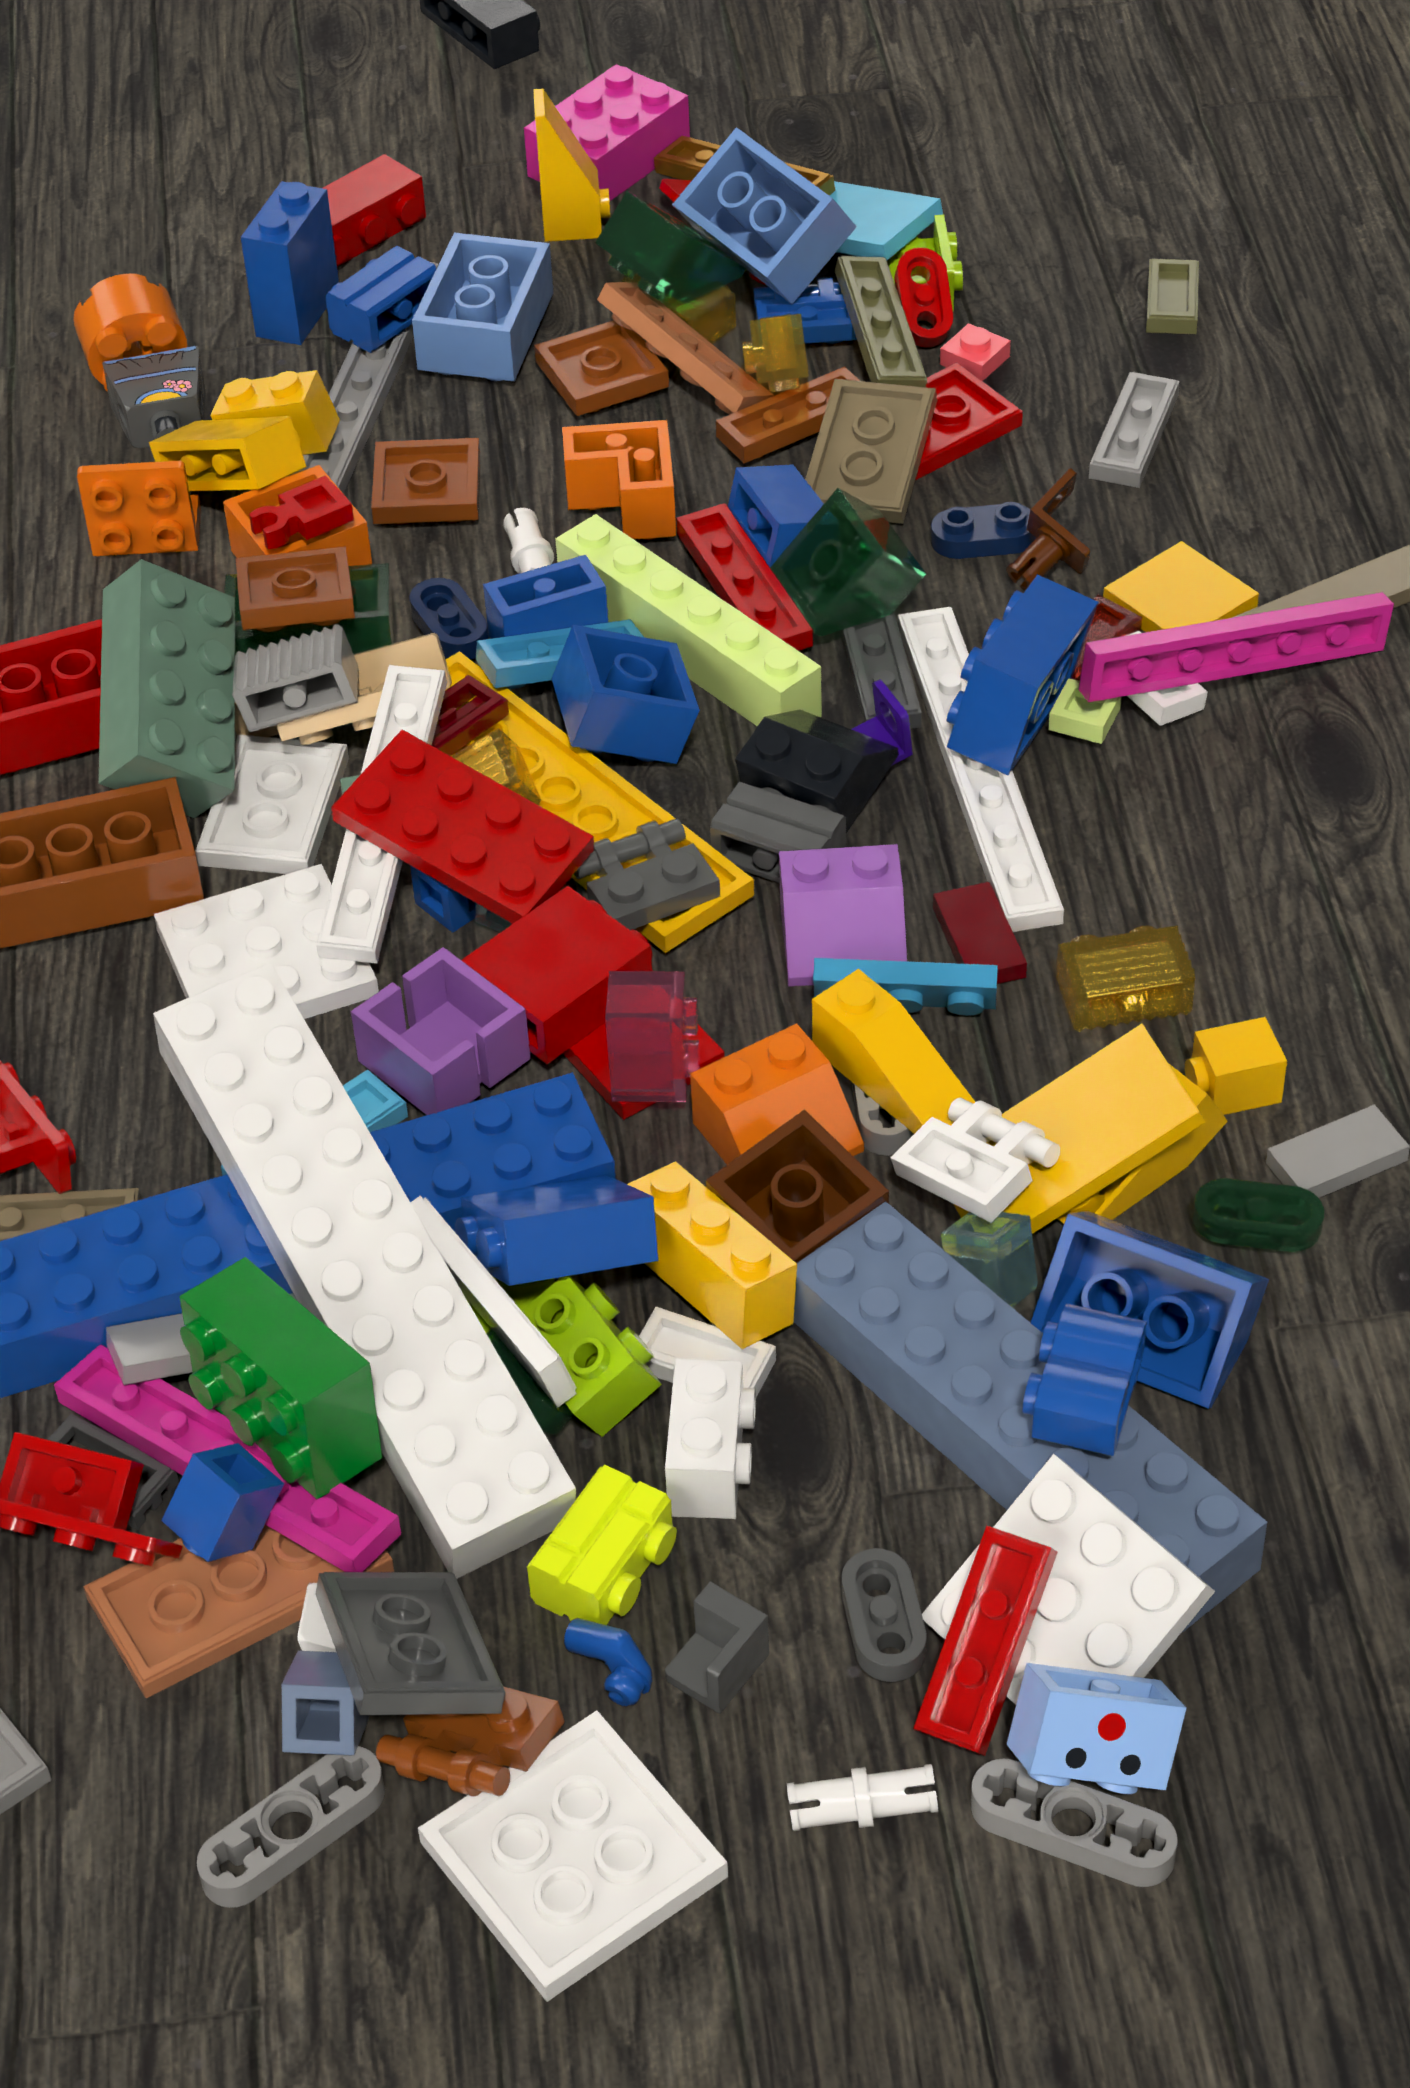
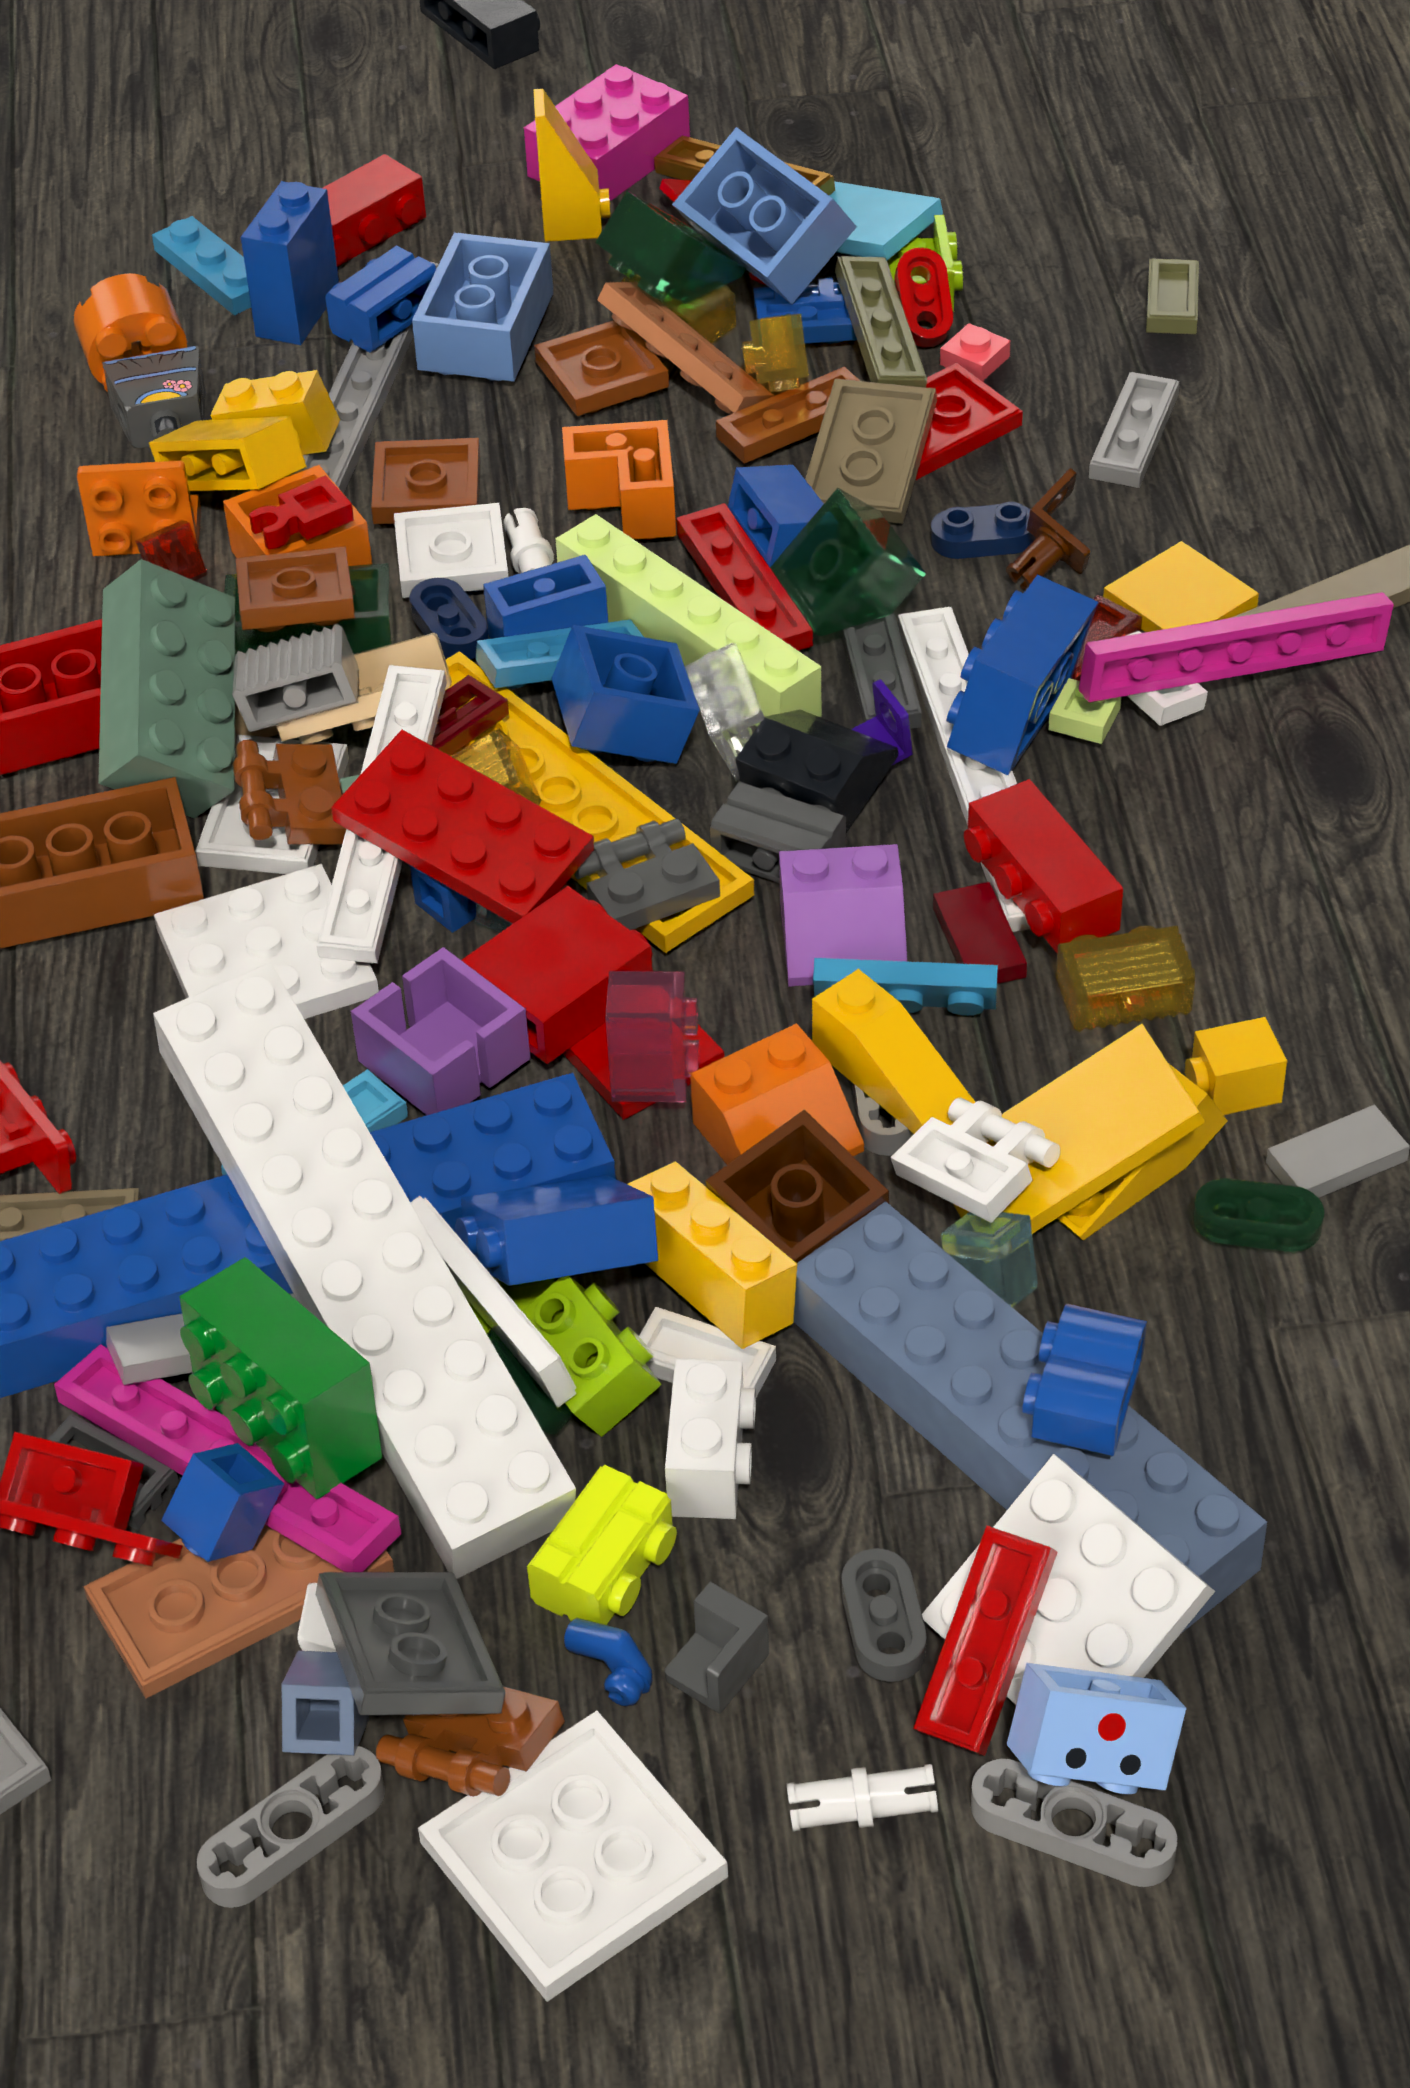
blue slope [1031,1211,1269,1409] -> none
none -> clear red tile [135,520,207,579]
none -> dark azure plate [152,216,251,315]
none -> dark orange plate [233,740,346,844]
none -> white plate [394,503,508,598]
none -> clear bracket [685,643,764,781]
none -> red brick [964,779,1123,955]

